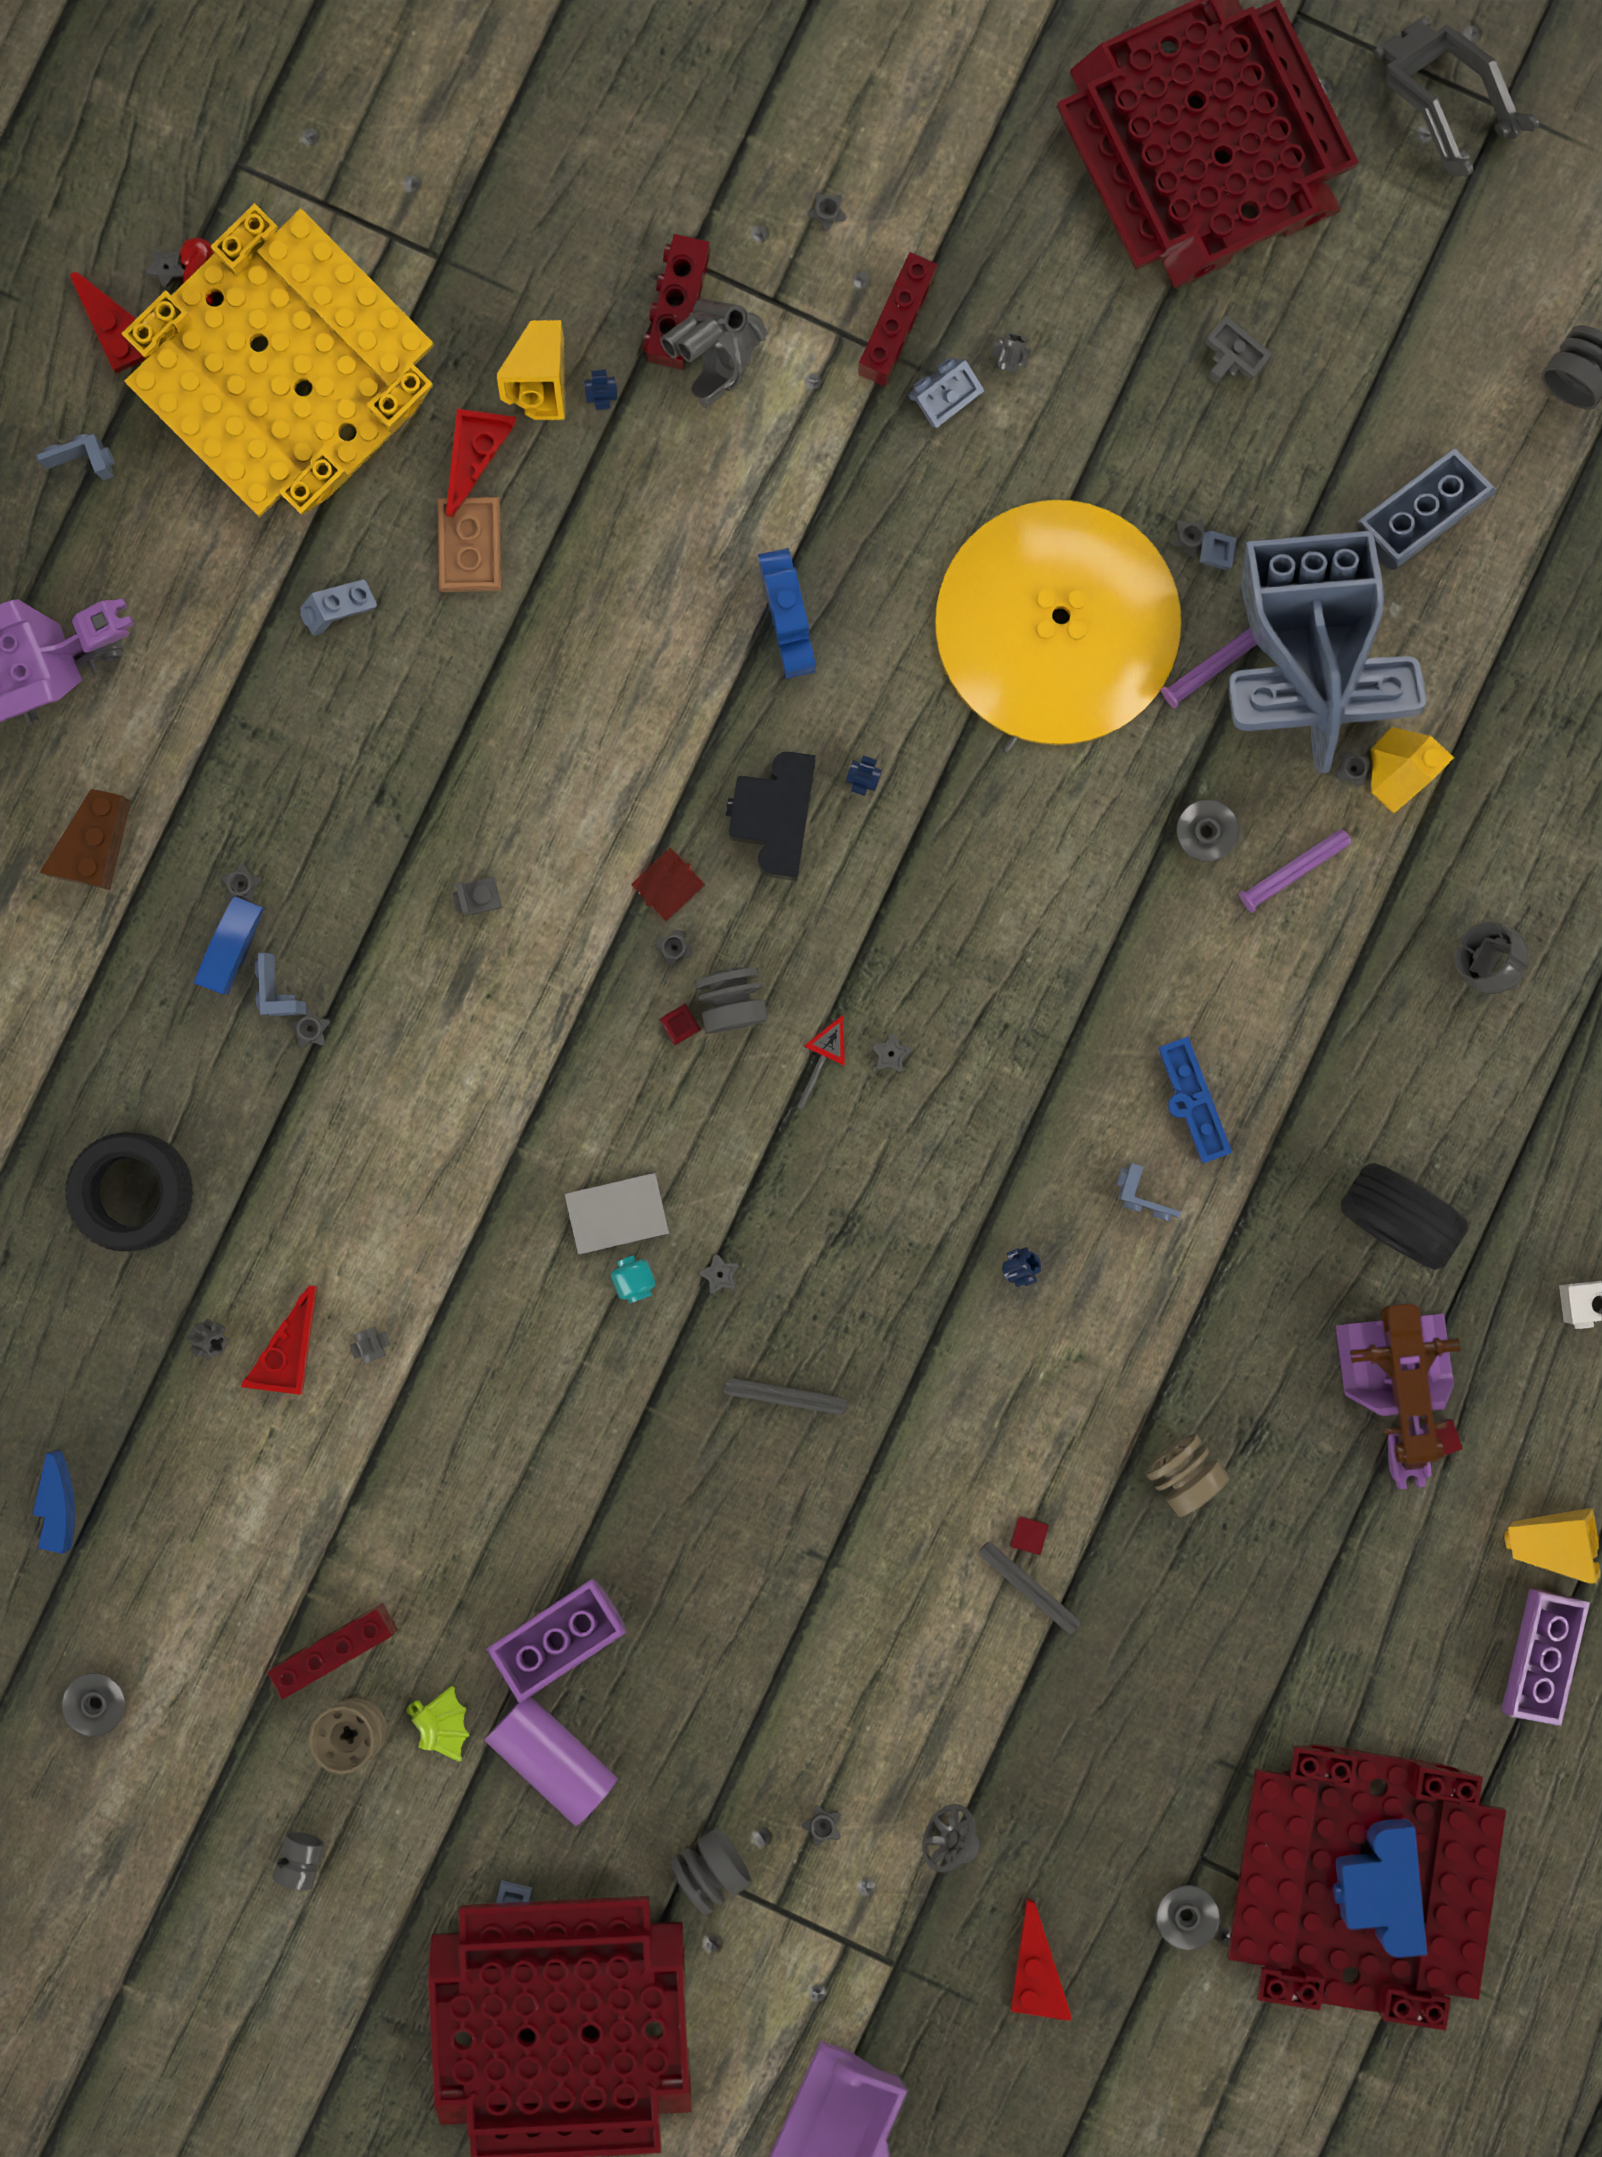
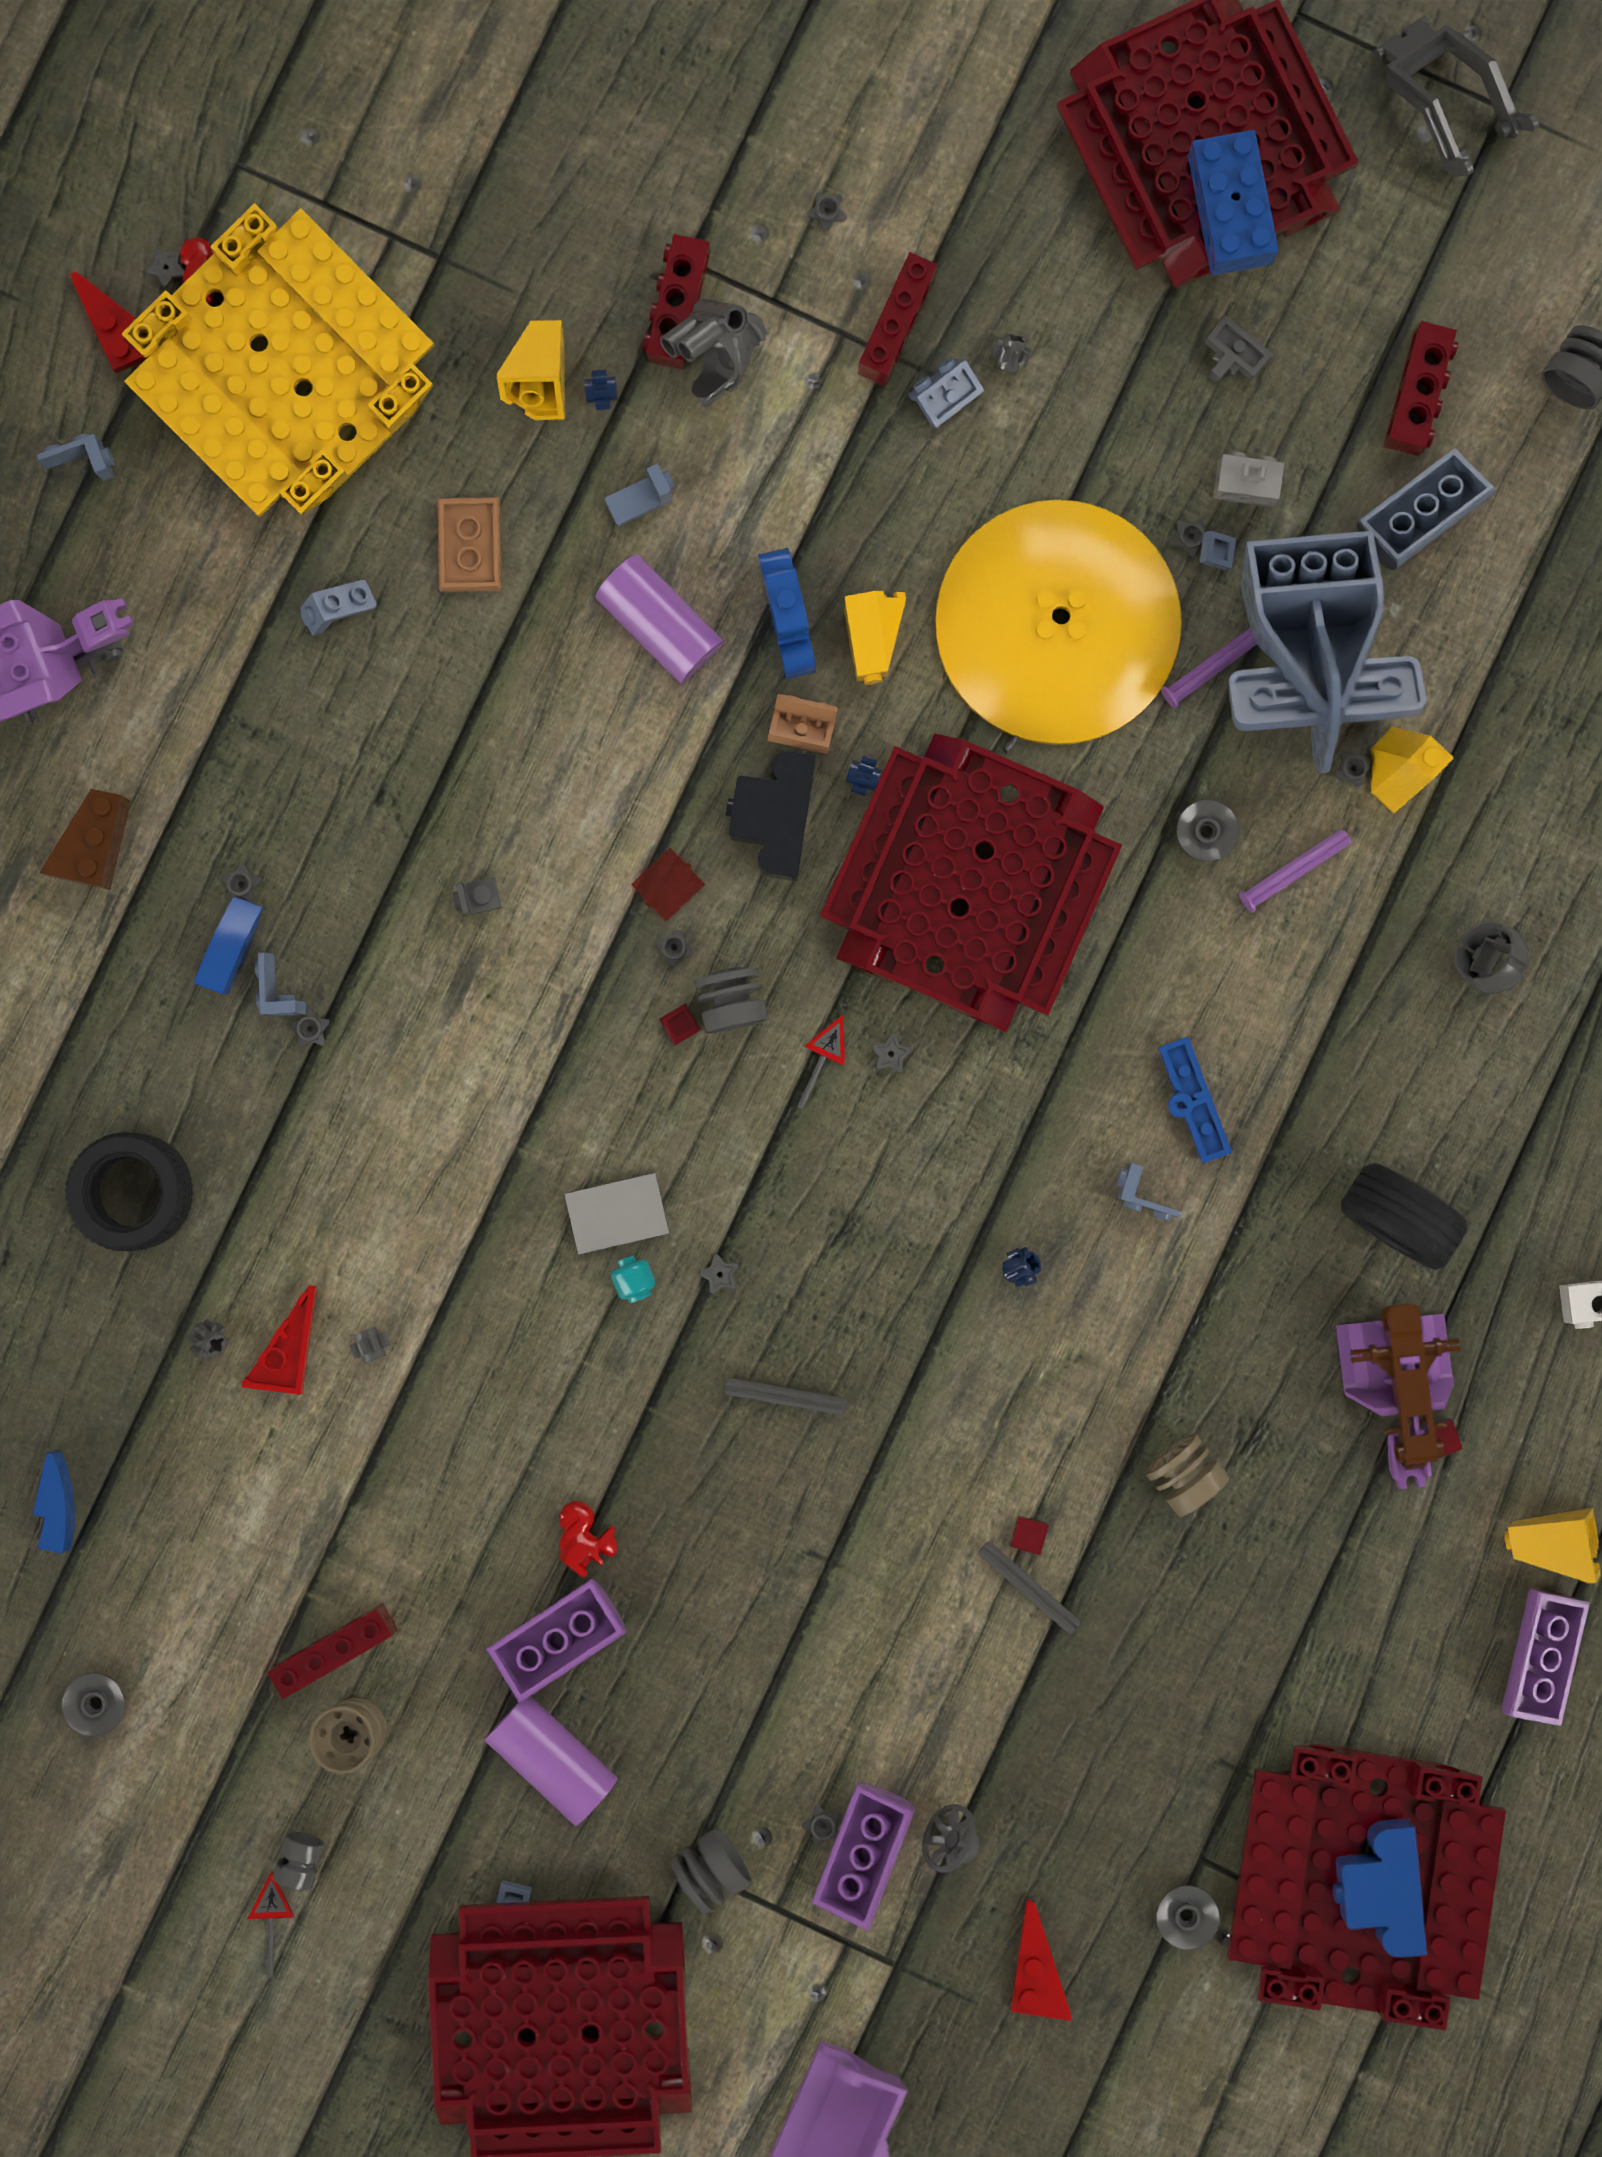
lime arm [406,1686,469,1762] -> none
red wing [446,409,516,517] -> none
none -> piece [247,1870,295,1979]
none -> red animal [559,1501,618,1578]
none -> medium lavender brick [596,554,725,686]
none -> sand blue bracket [605,463,675,526]
none -> medium nougat bracket [767,694,838,755]
none -> medium lavender brick [812,1783,916,1931]
none -> dark red slope [820,733,1122,1033]
none -> yellow slope [844,591,906,685]
none -> blue piece [1188,130,1279,276]
none -> light grey brick [1213,452,1284,507]
none -> dark red brick [1383,320,1458,456]

